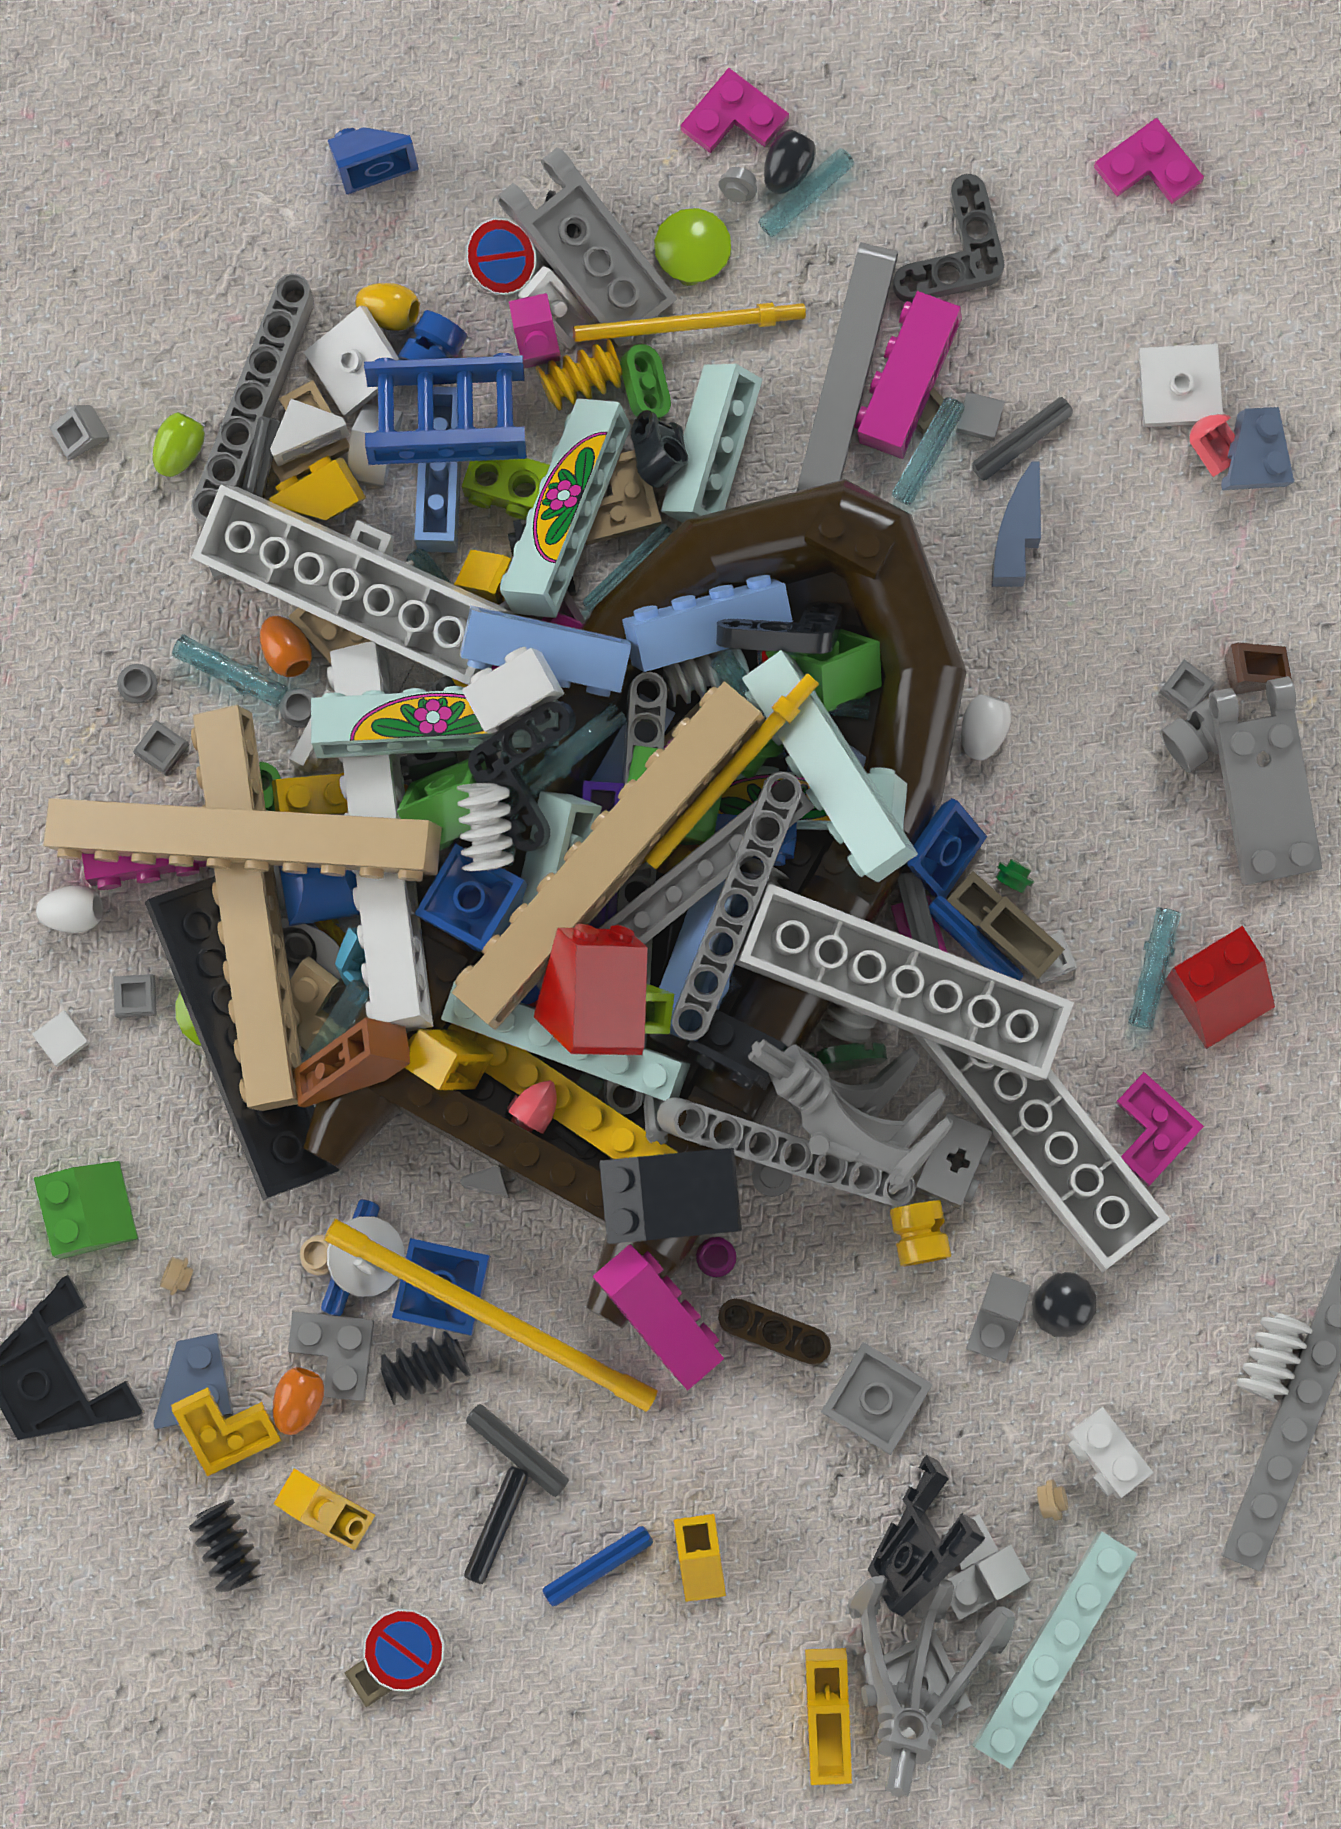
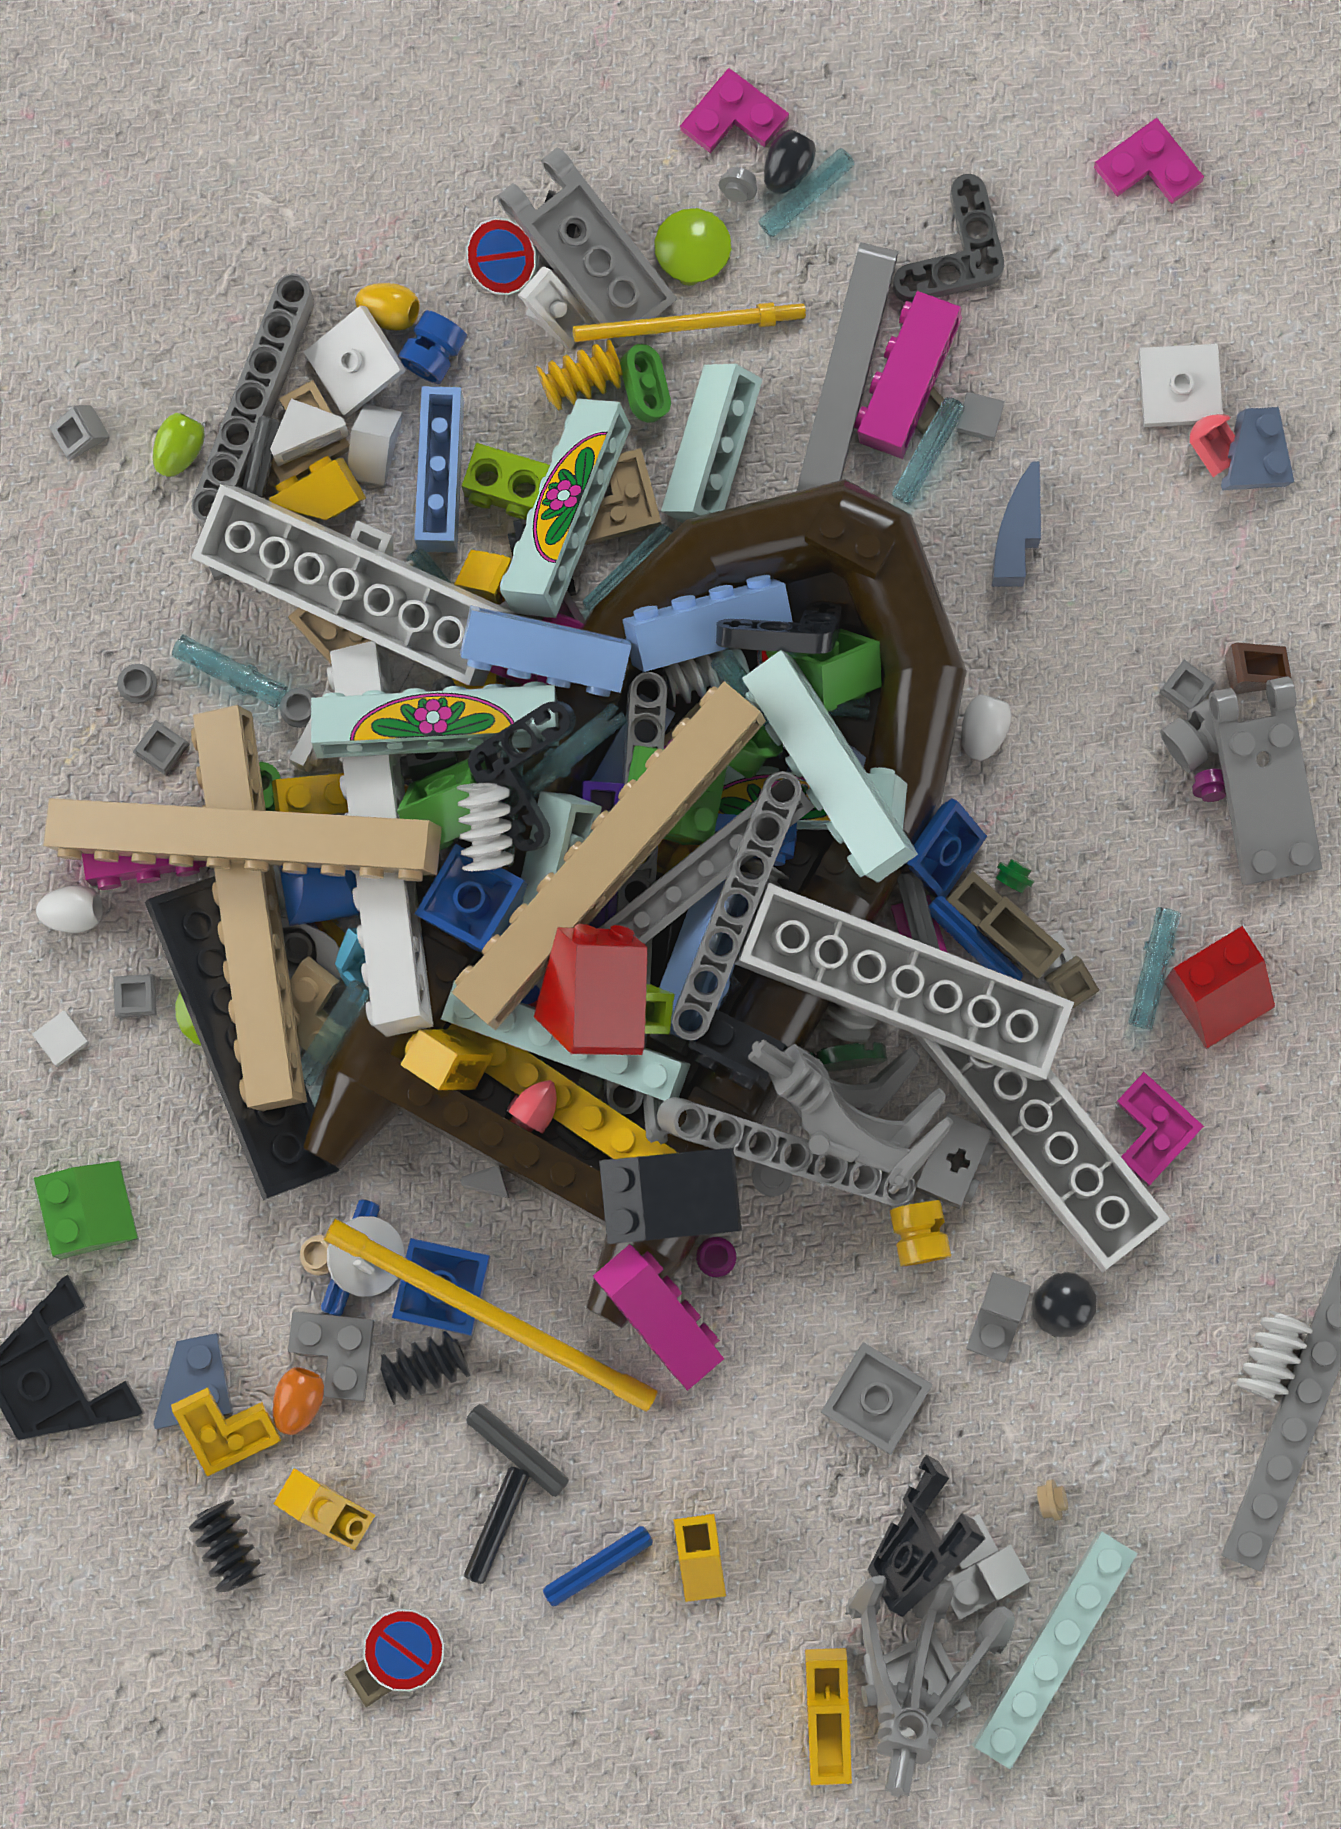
tan plate [160,1256,193,1295] -> none
orange animal [260,616,312,677] -> none
dark orange slope [294,1018,410,1107] -> none
blue slope [327,127,419,195] -> none
blue fence [364,353,527,465] -> none
white brick [461,647,564,735] -> none
dark pink slope [508,293,562,369] -> none
black piece [631,410,688,488] -> none
yellow bar [644,673,819,869] -> none
dark brown beam [718,1298,831,1367] -> none
dark grey axle [972,397,1073,480] -> none
white brick [1067,1407,1154,1499] -> none
none -> dark tan tile [1044,955,1100,1009]
none -> magenta plate [1192,769,1226,802]

